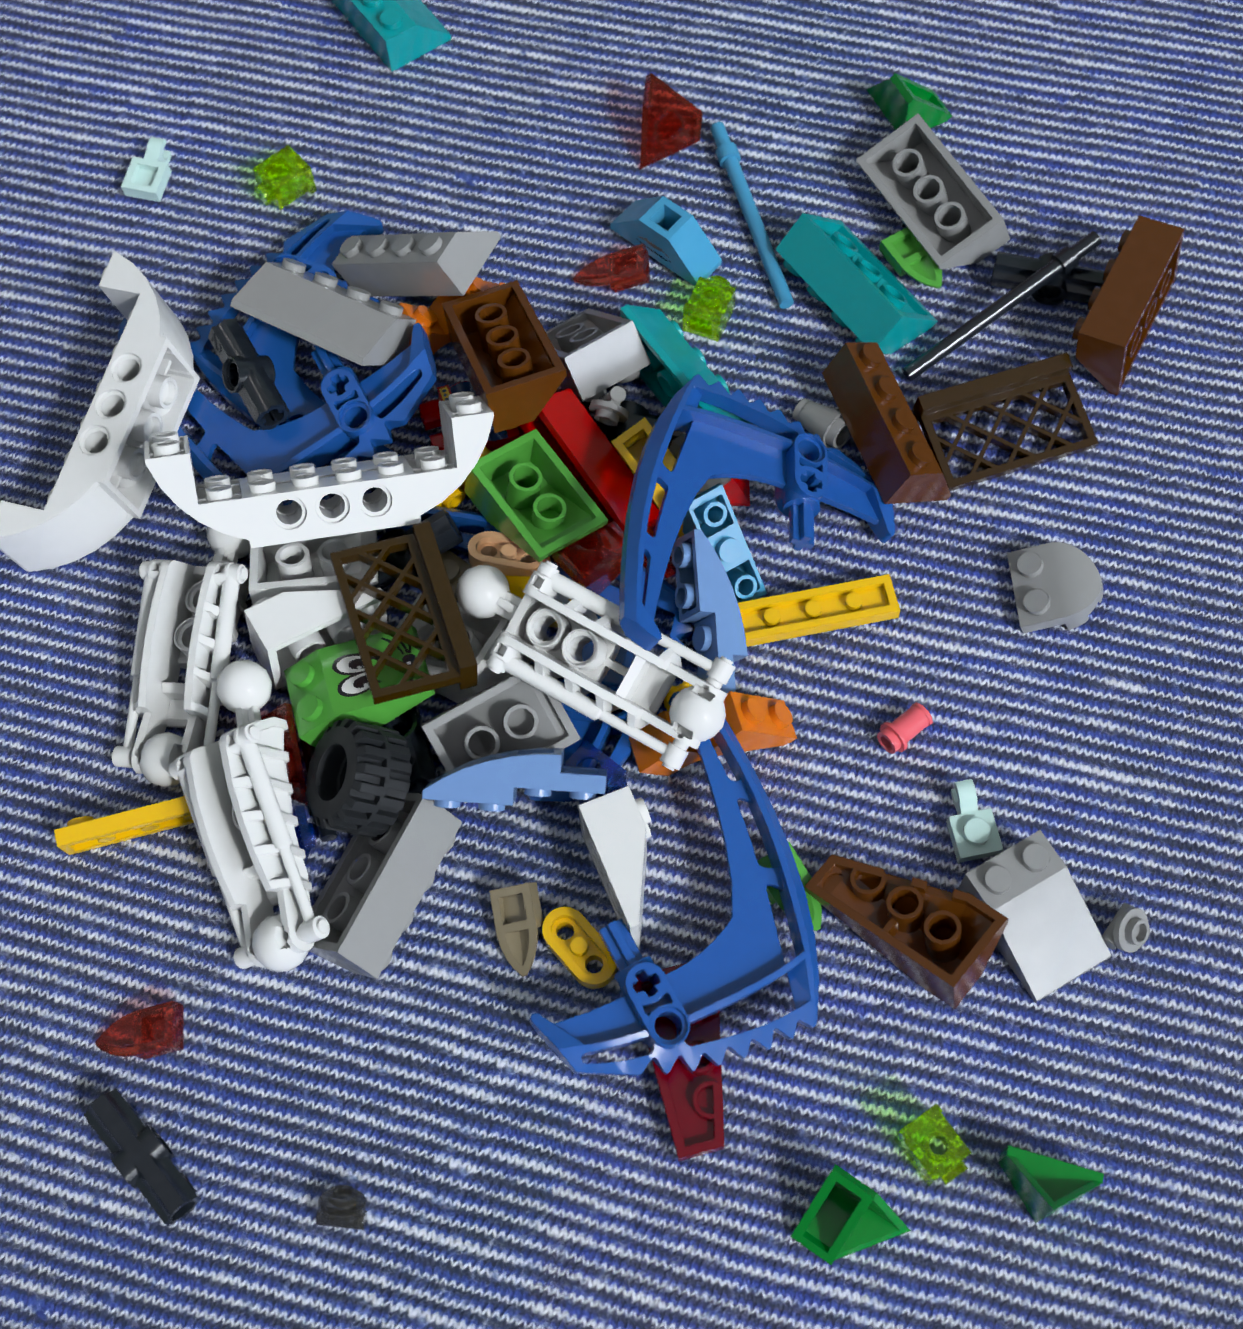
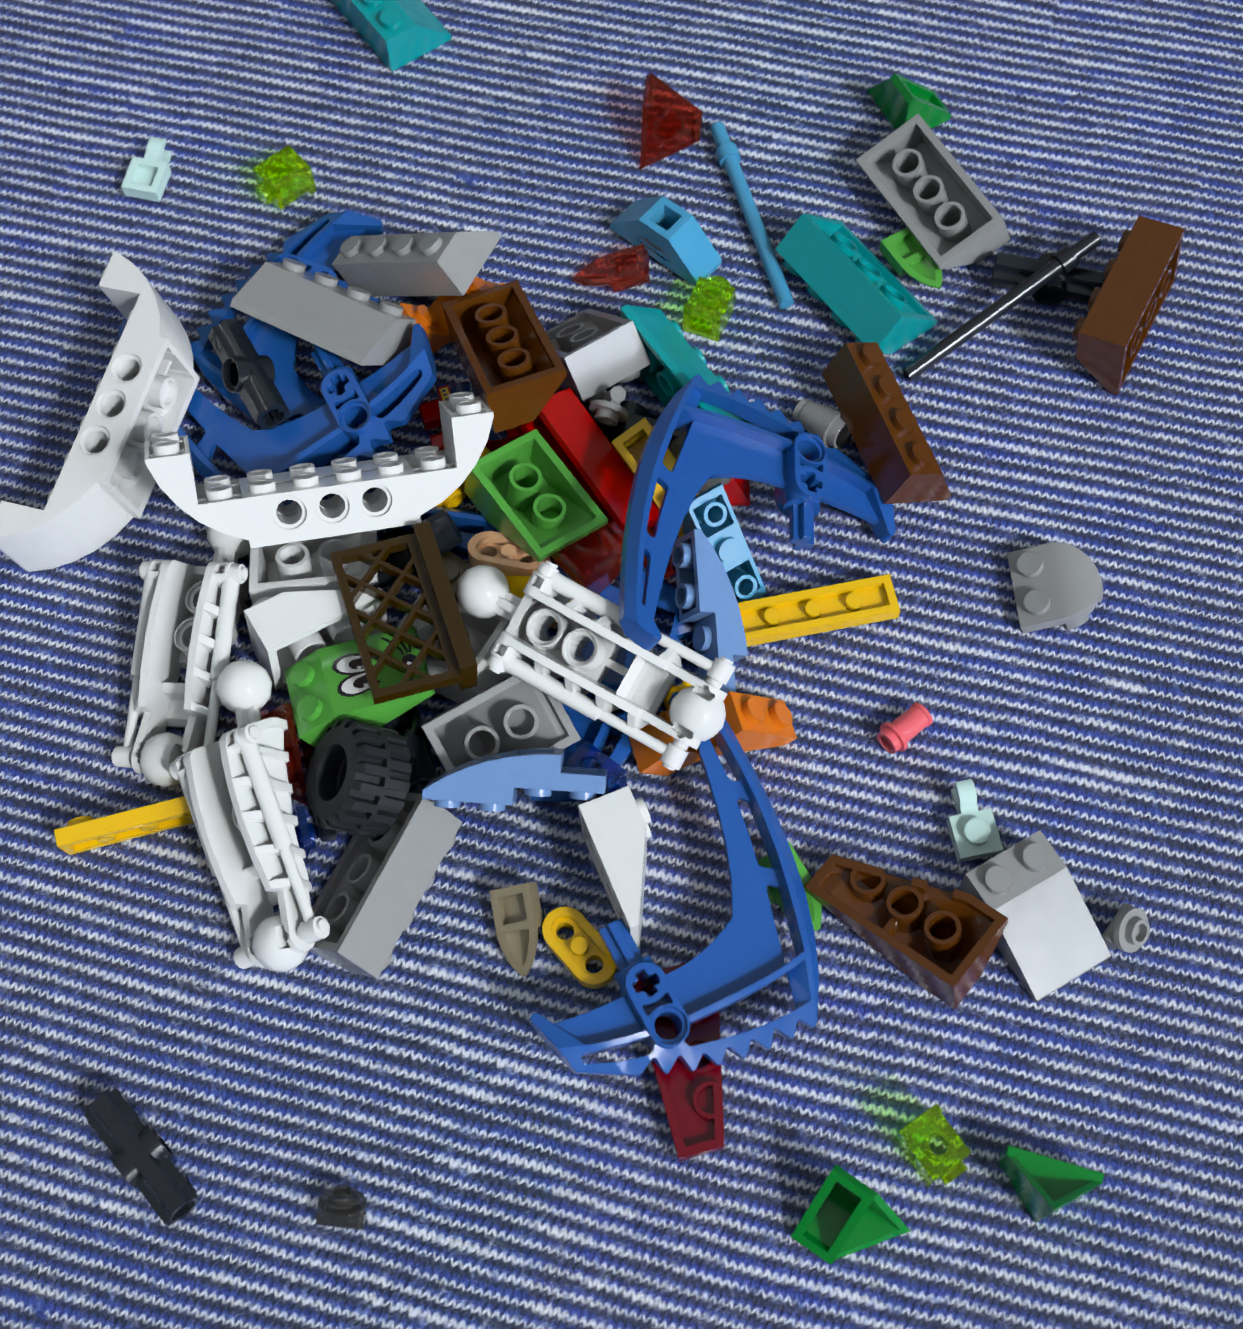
clear red plate [96,1000,183,1060] -> none
dark brown fence [911,353,1099,491] -> none

